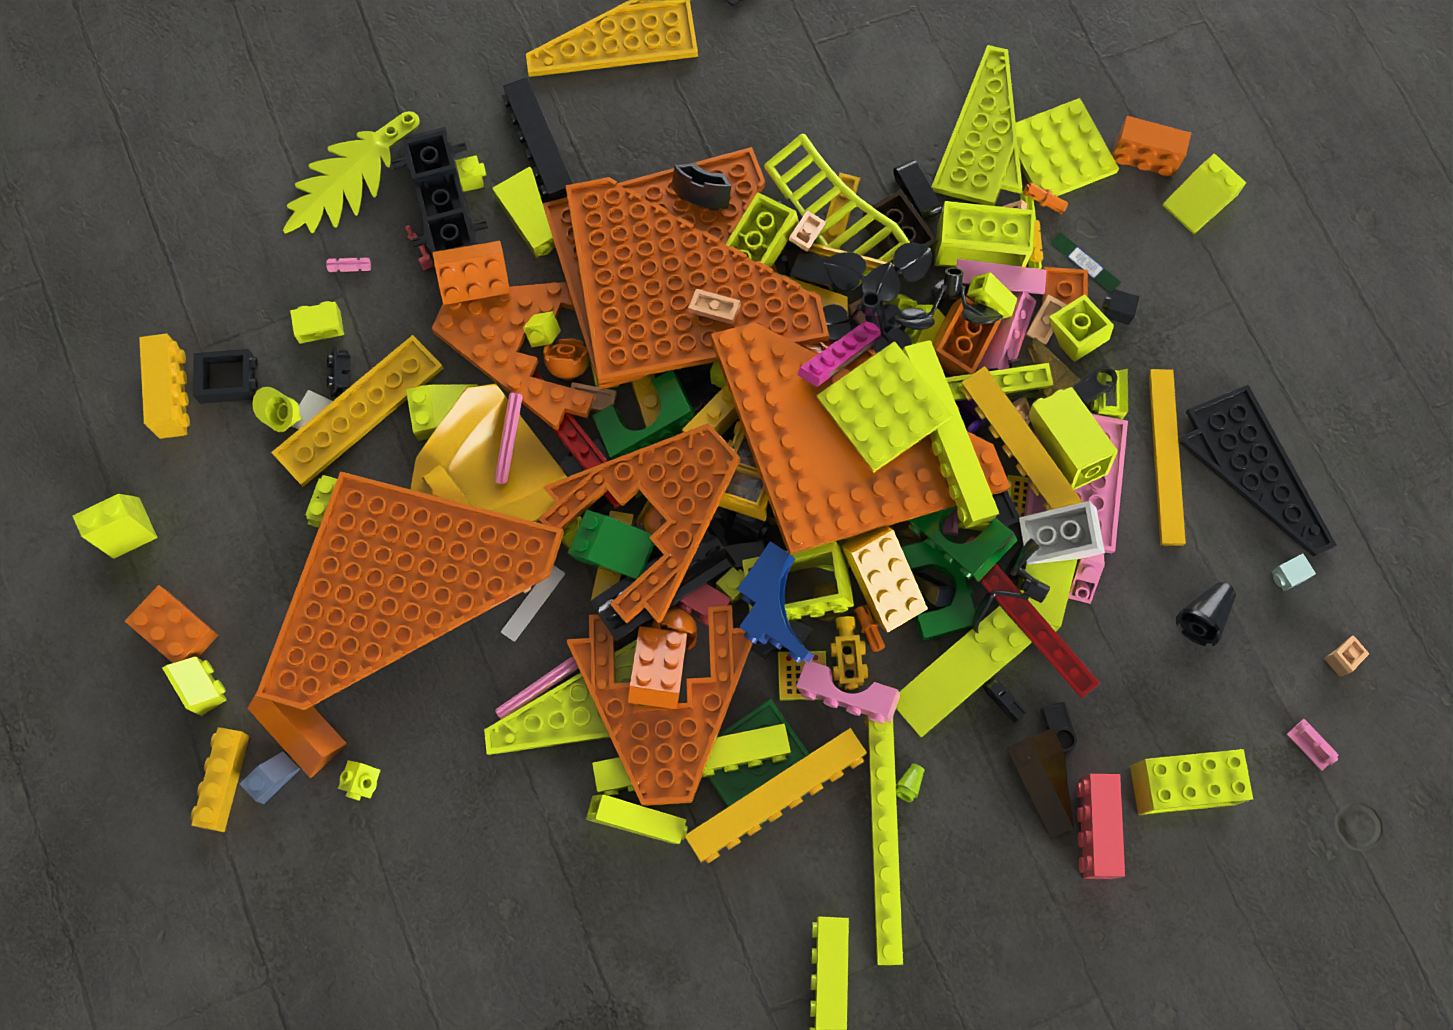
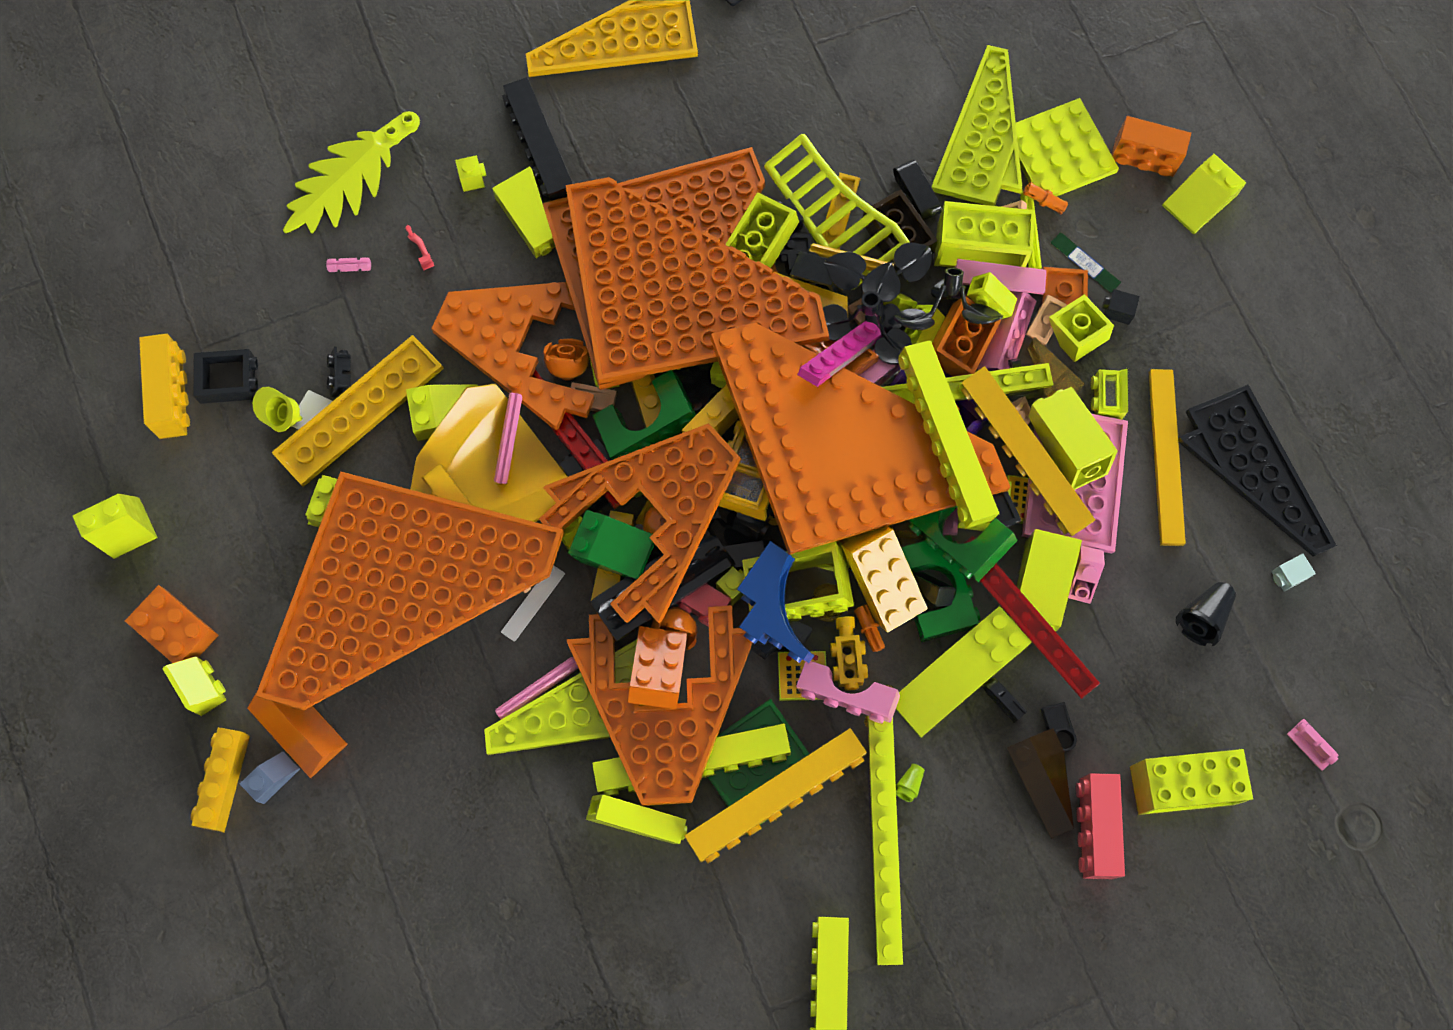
neon yellow brick [290,301,344,344] -> none
neon yellow brick [338,760,380,801] -> none
black piece [391,127,488,260] -> none
orange brick [433,241,510,305] -> none
neon yellow brick [523,311,561,347] -> none
black brick [672,163,732,211] -> none
light nougat plate [688,289,741,325] -> none
light nougat slope [788,211,826,253] -> none
neon yellow plate [817,341,953,473] -> none
black plant [973,538,1050,634] -> none
white slope [1019,501,1105,564] -> none
yellow axle [1030,220,1043,263] -> none
black piece [1072,366,1117,406] -> none
light nougat slope [1324,636,1369,677] -> none

